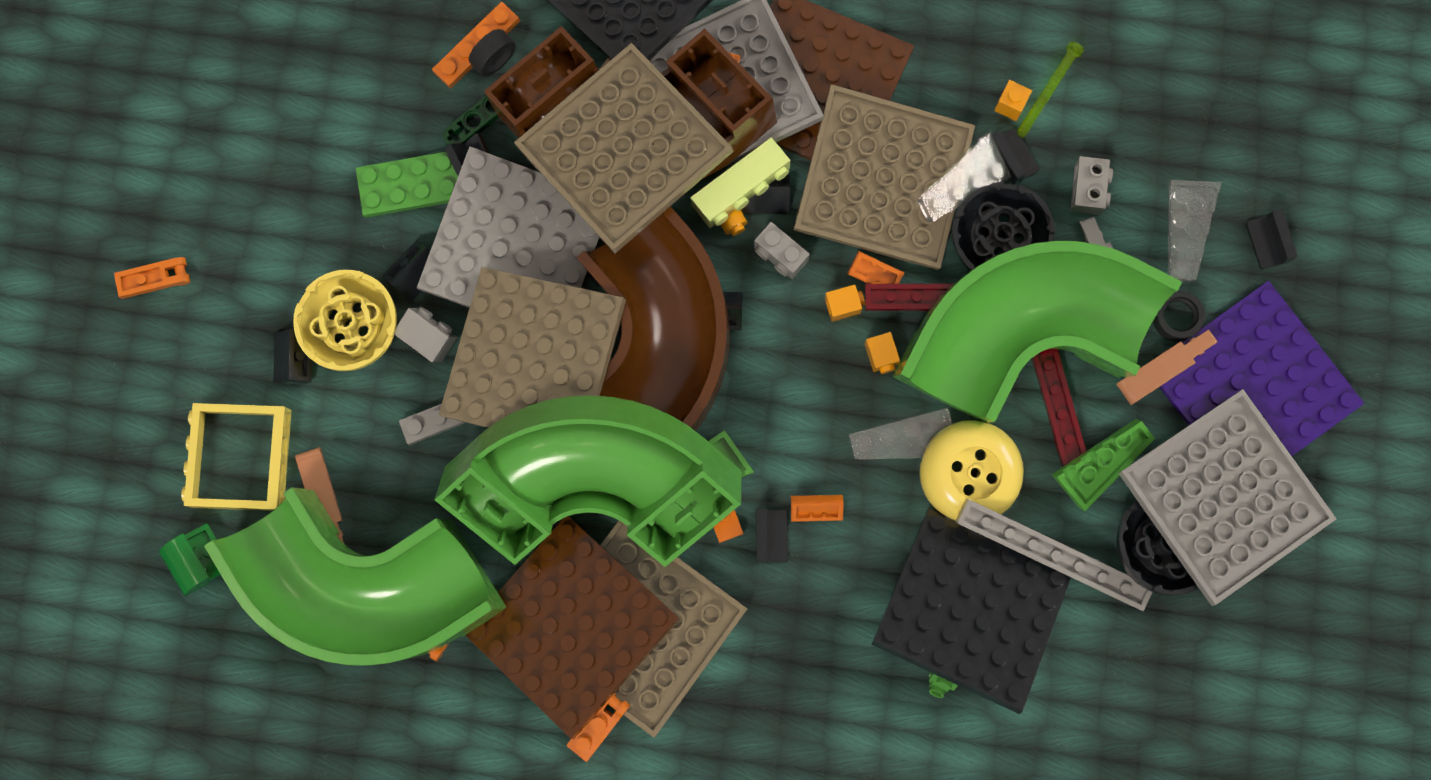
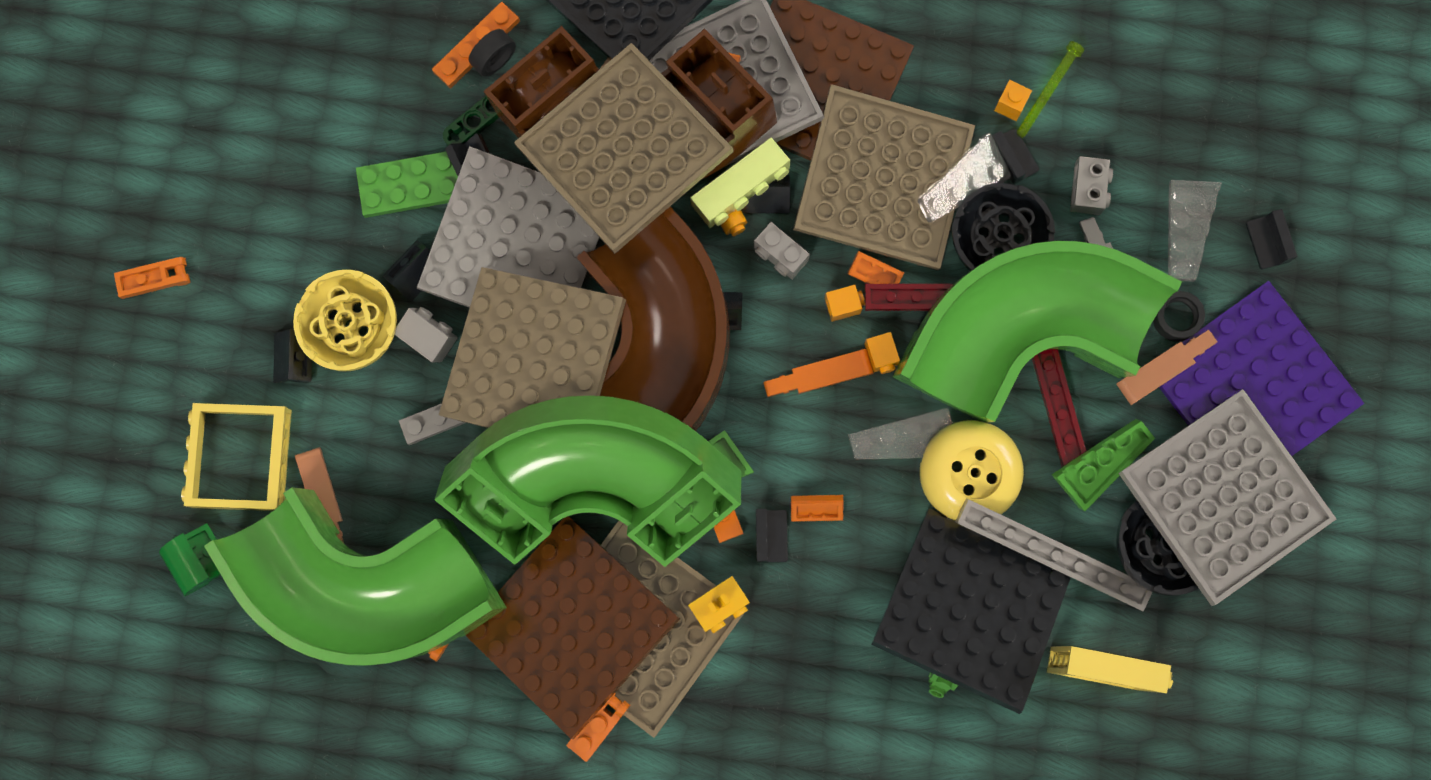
none -> yellow brick [688,576,750,633]
none -> orange piece [763,349,873,397]
none -> light yellow window [1047,646,1173,693]

